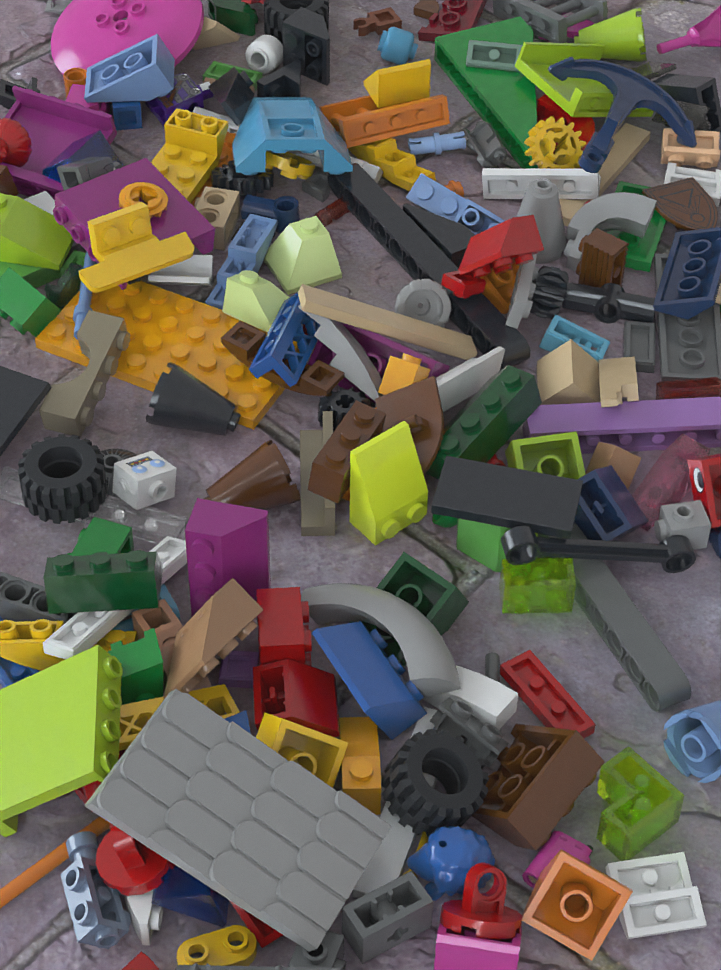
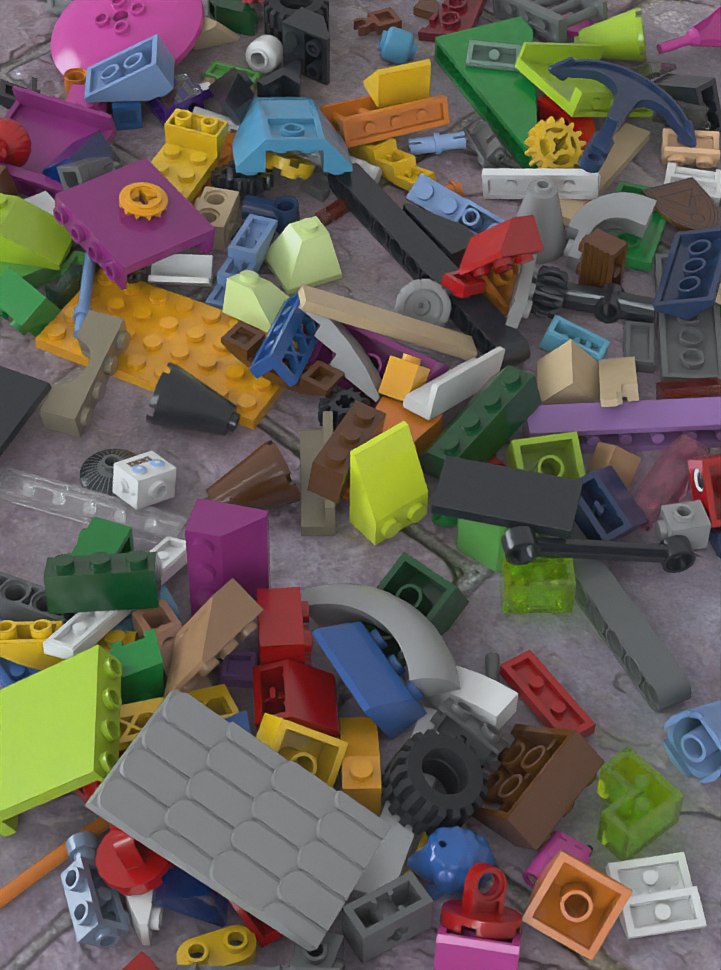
black tyre [18,434,107,524] -> none
yellow plate [78,202,195,293] -> none
reddish brown shield [375,376,444,475] -> none

